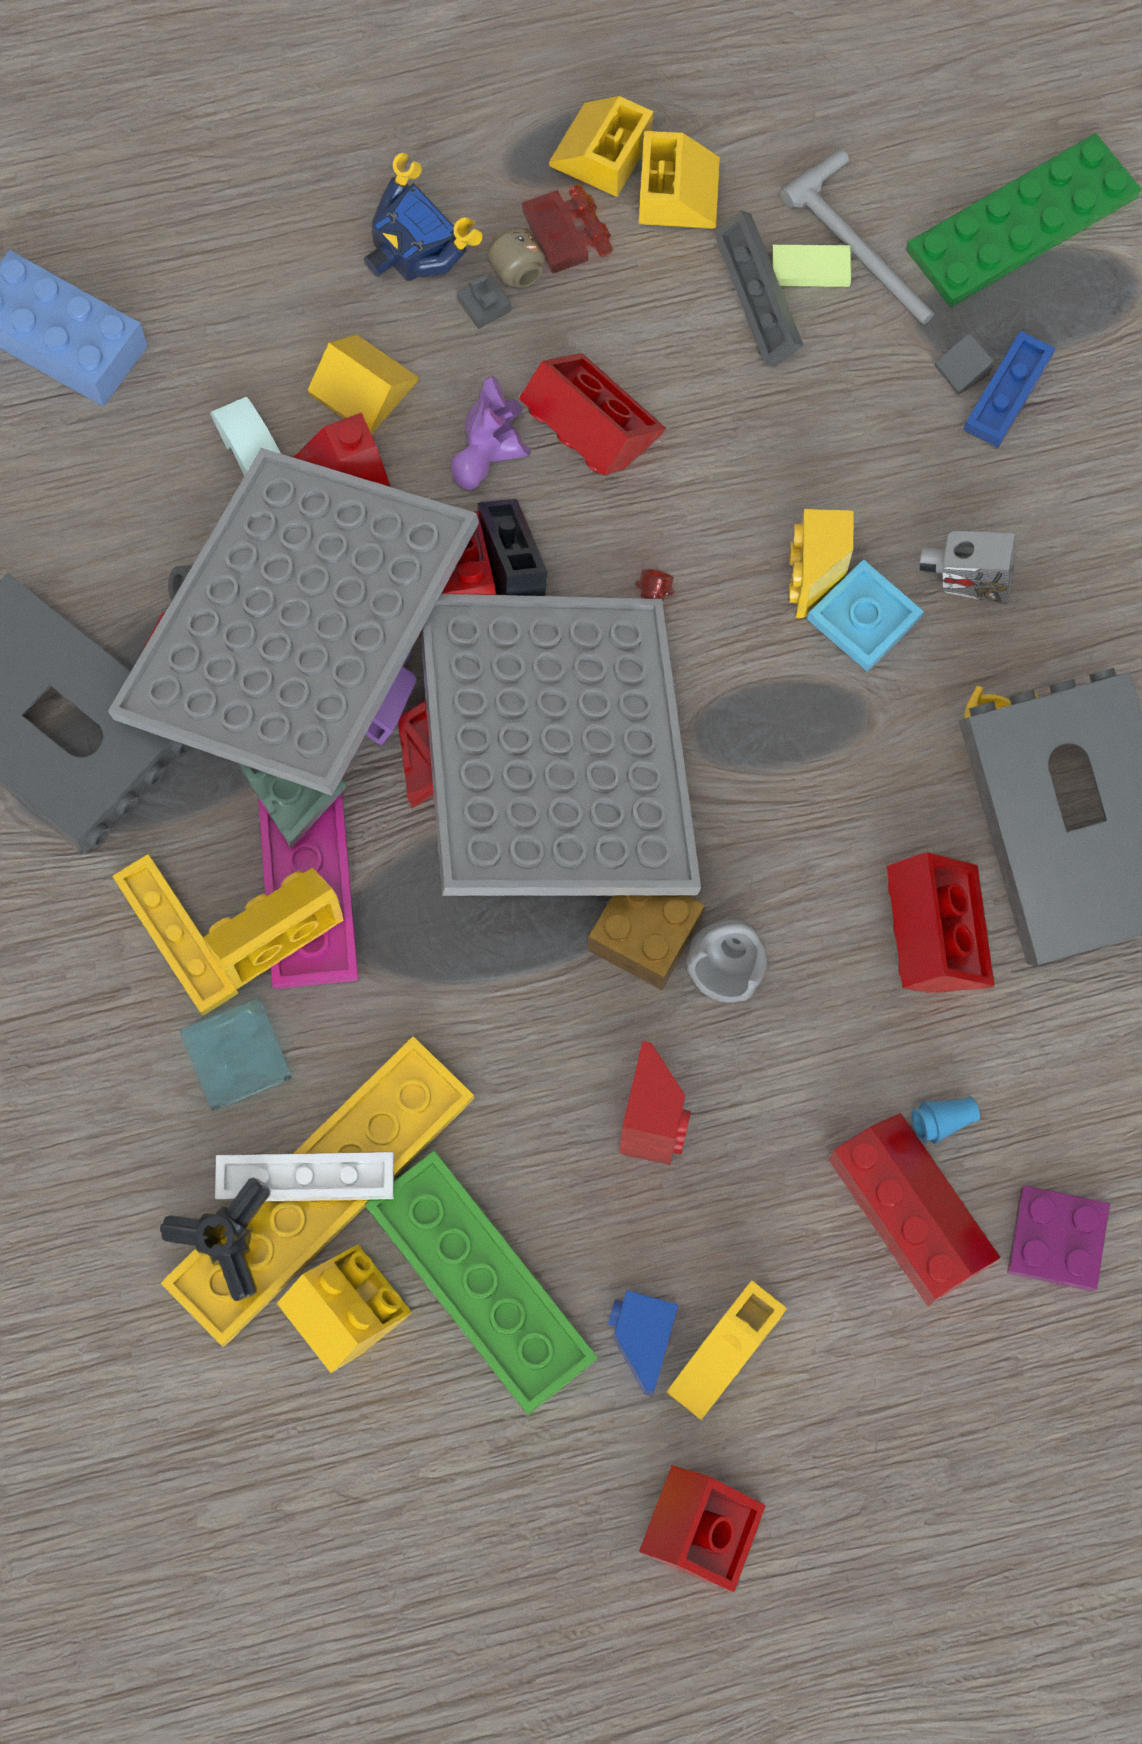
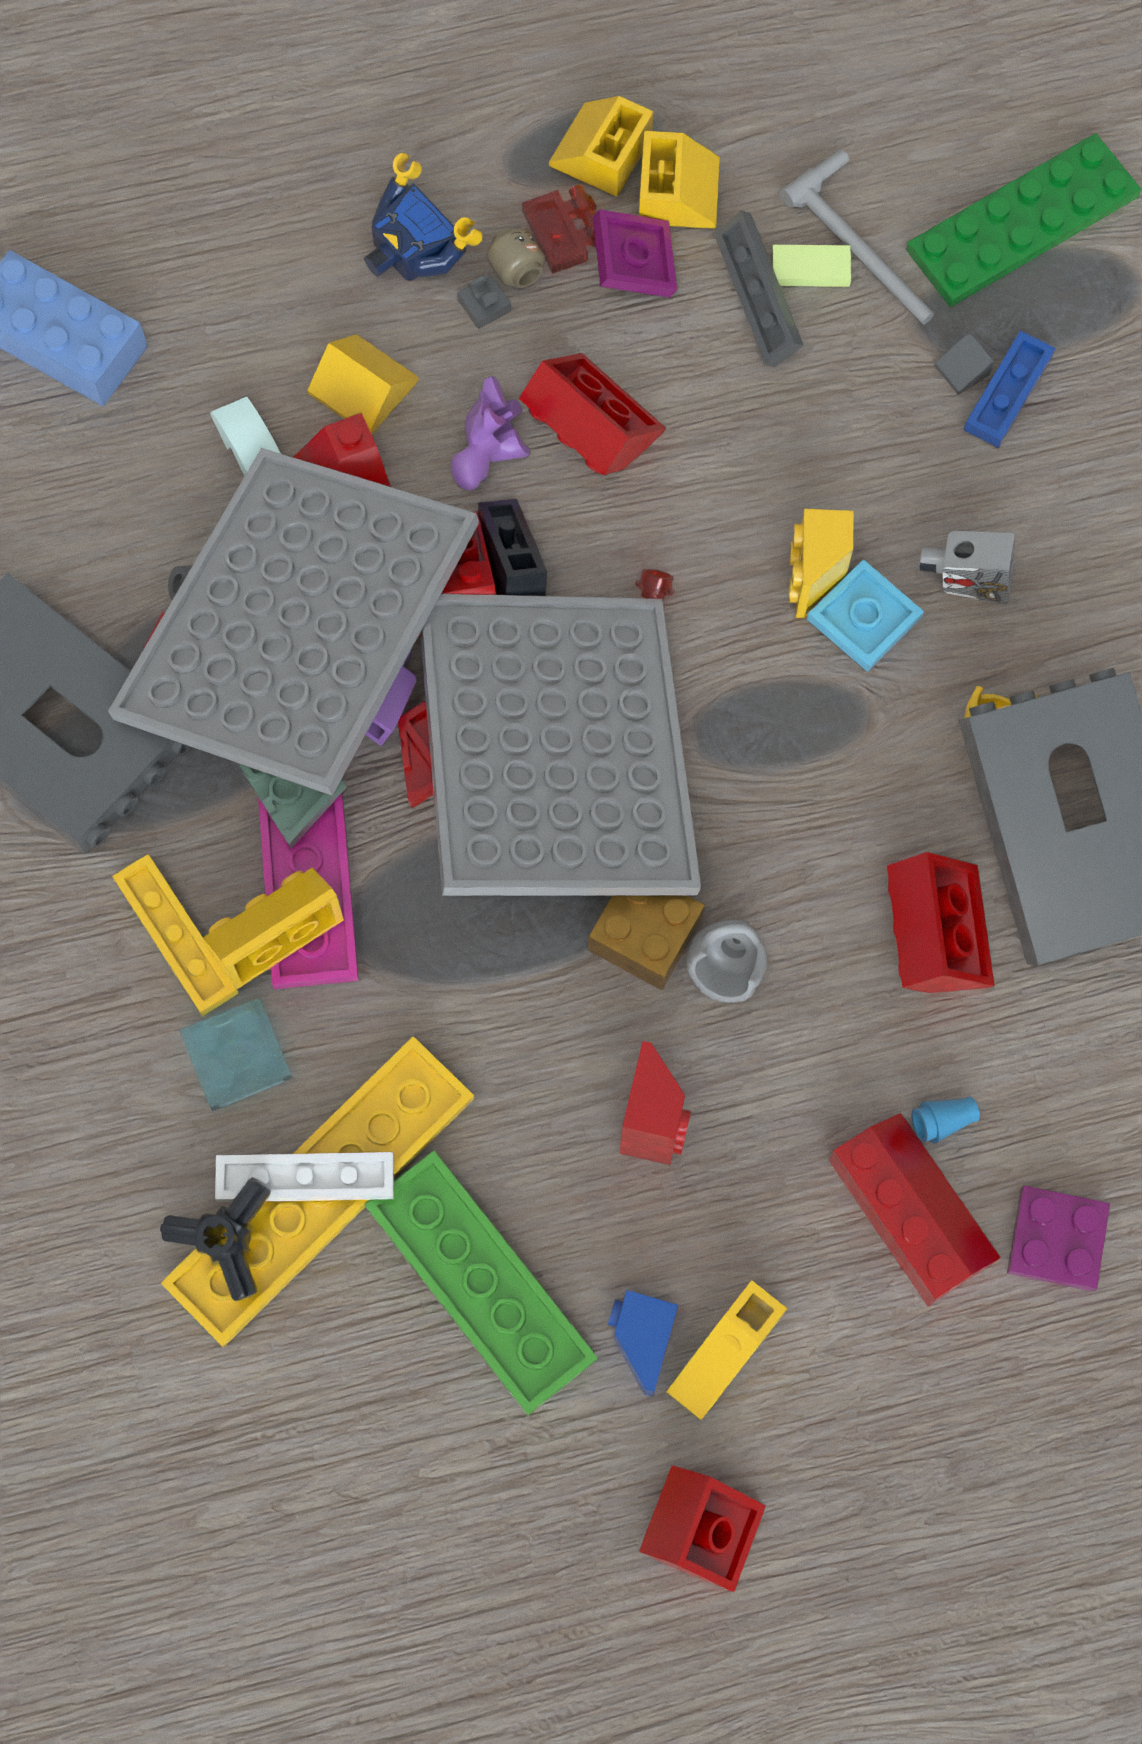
yellow slope [277,1244,412,1373] -> none
none -> magenta plate [593,209,677,297]

